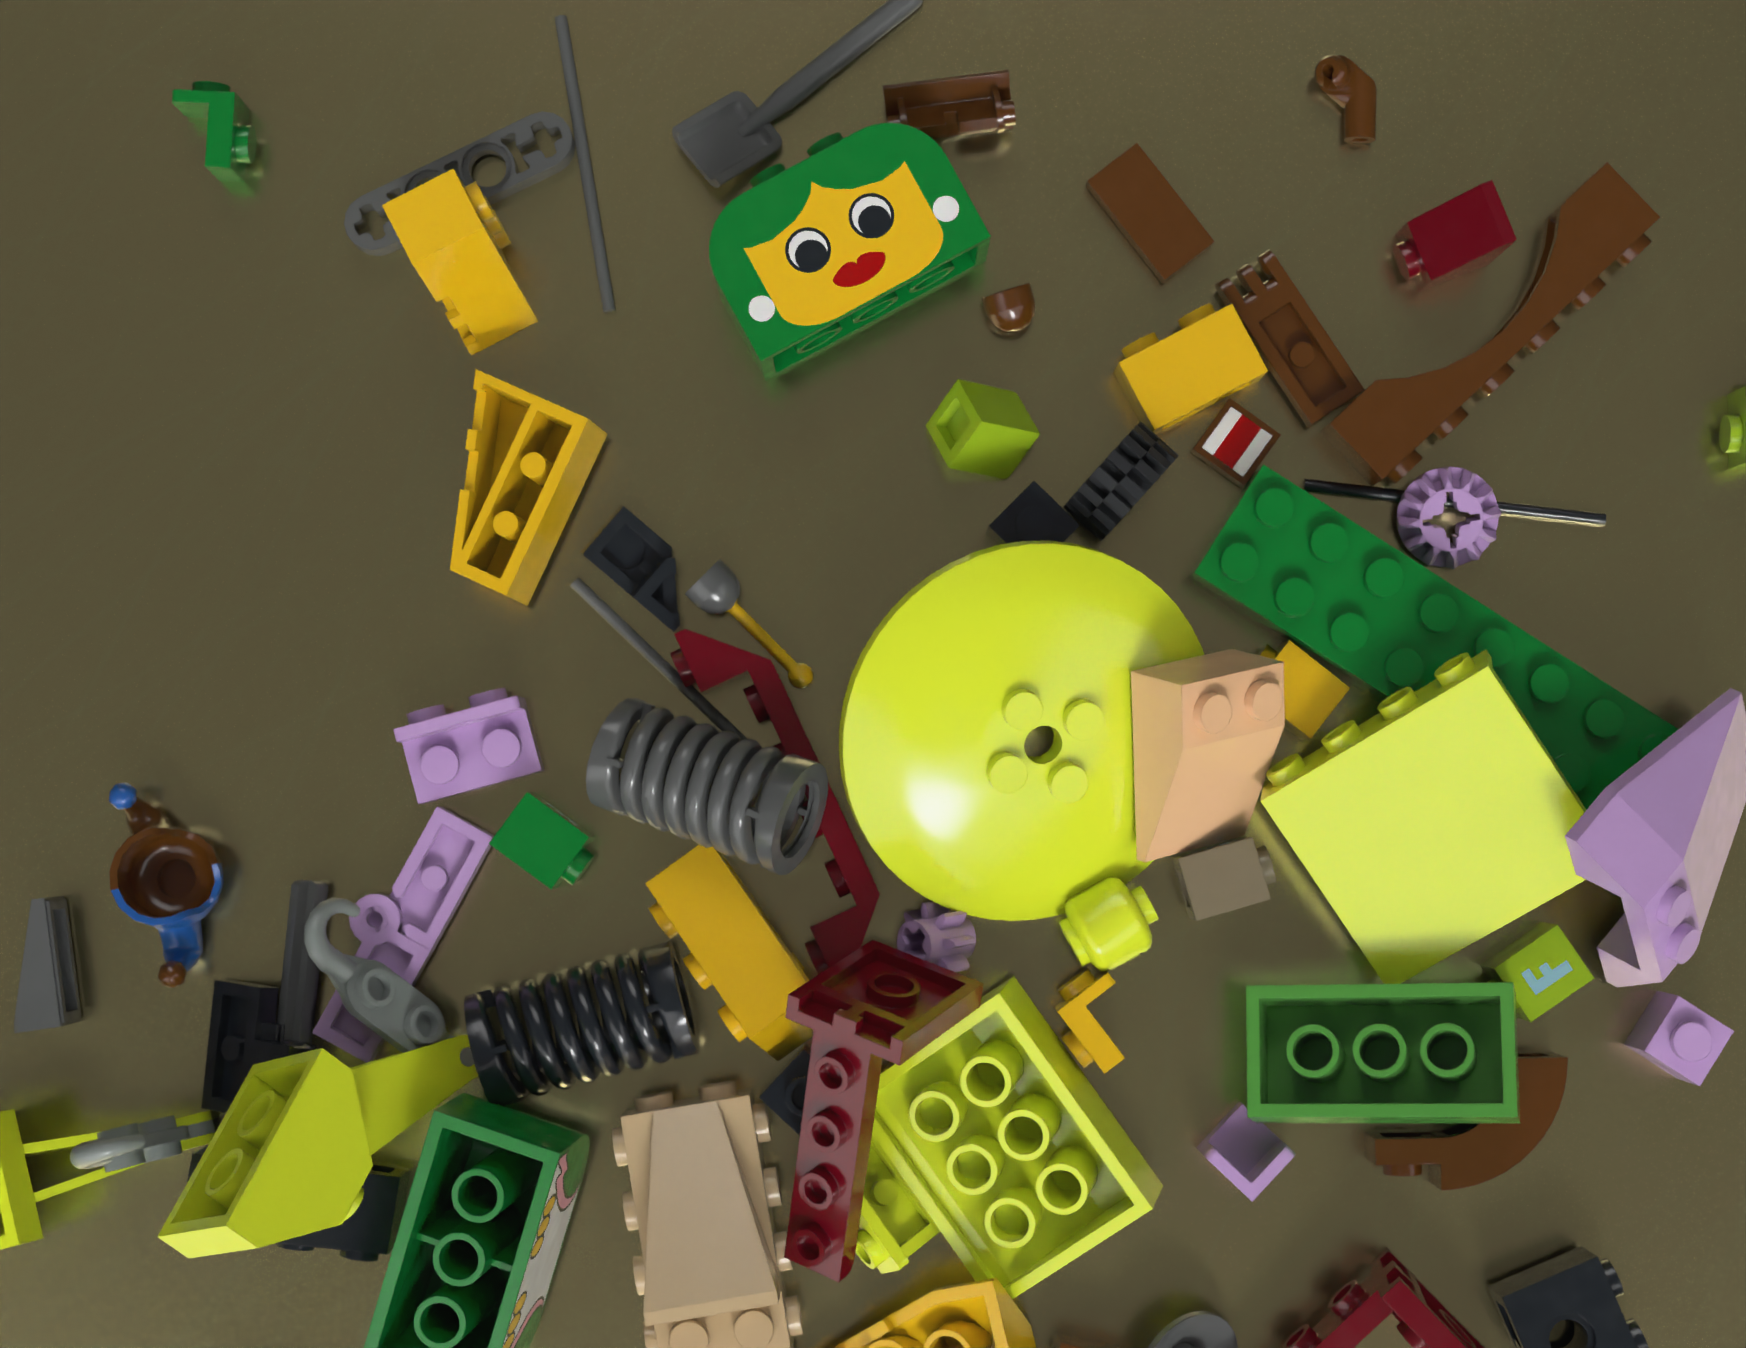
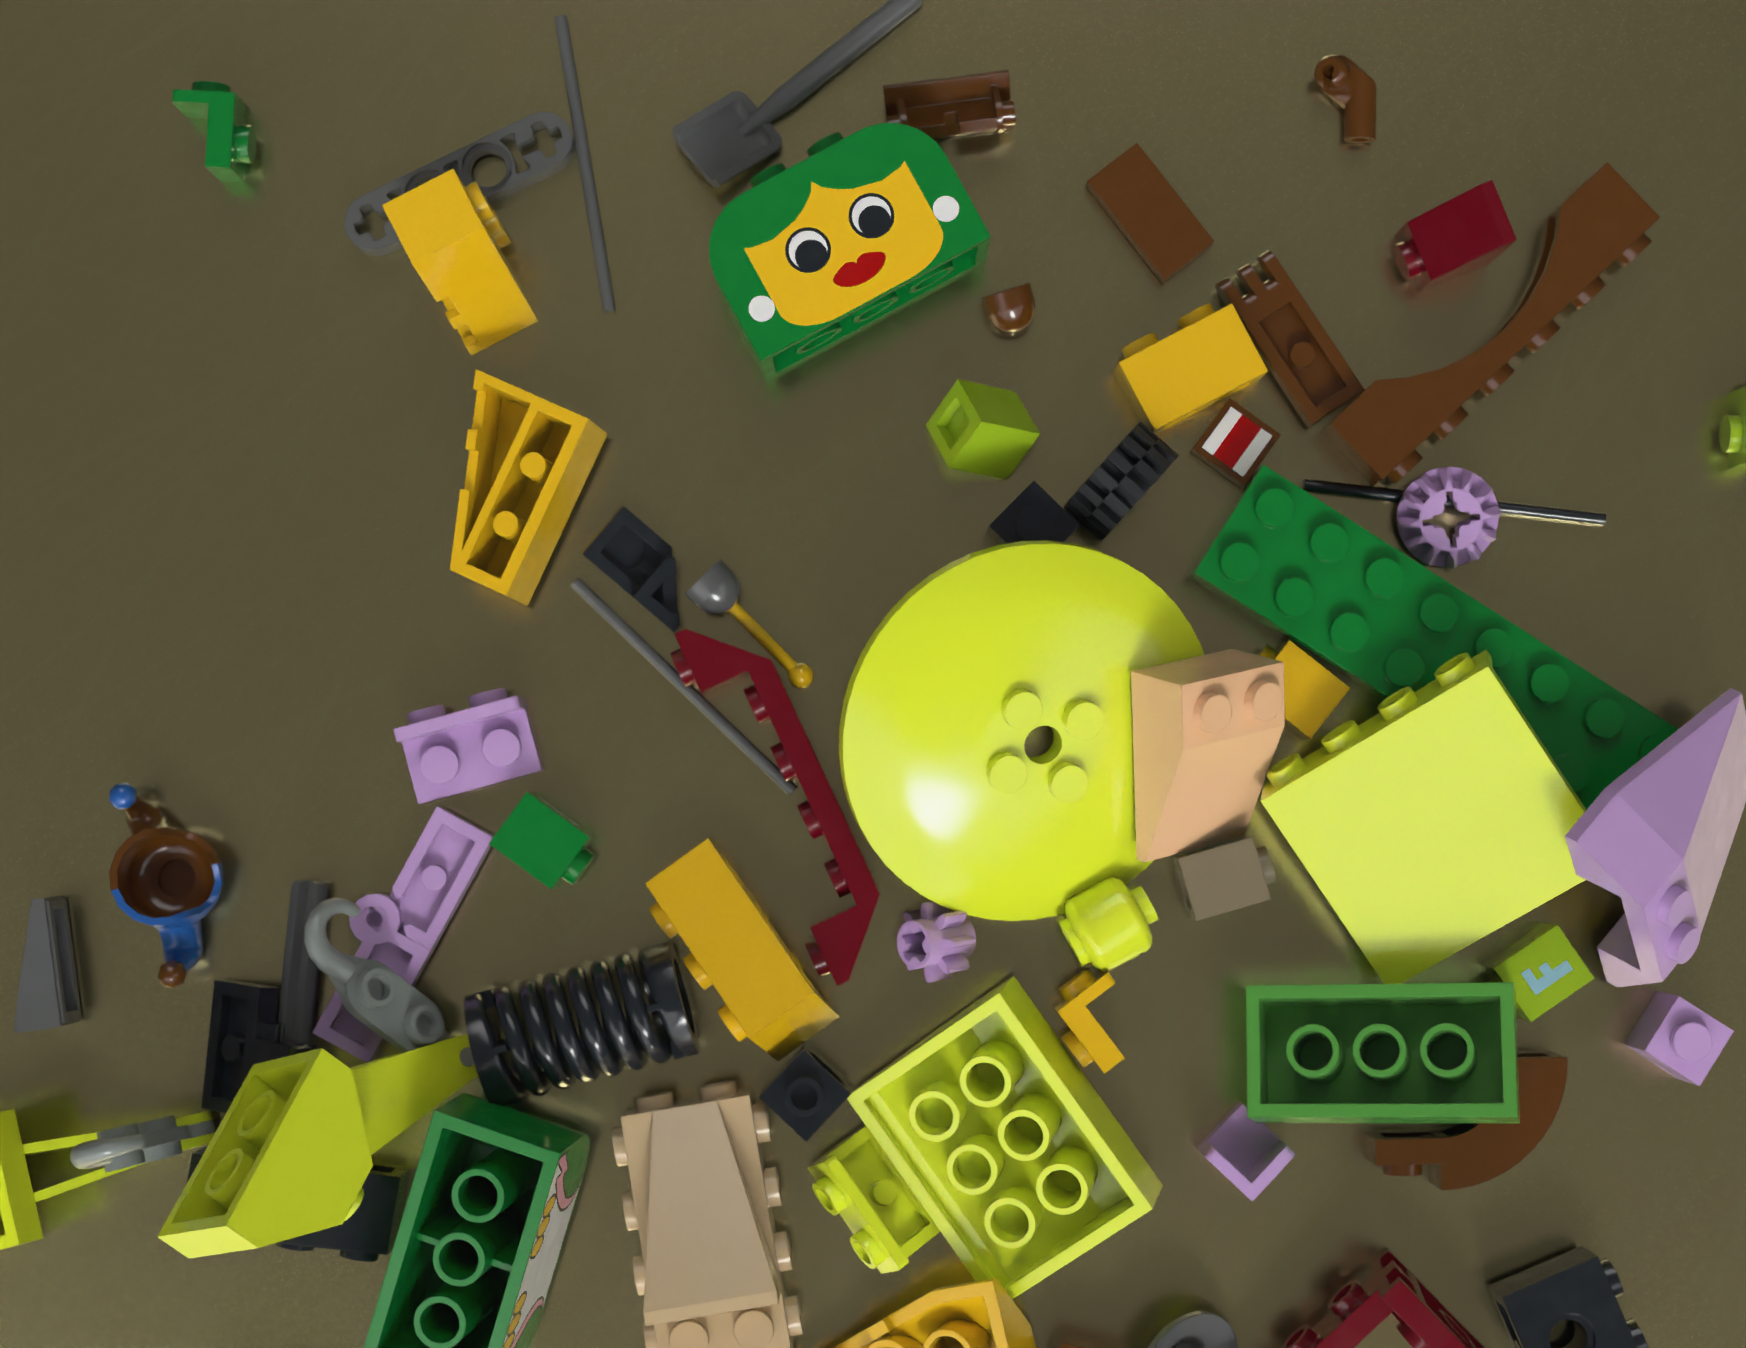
dark grey piece [586,698,828,876] -> none
dark red bracket [784,939,984,1283] -> none

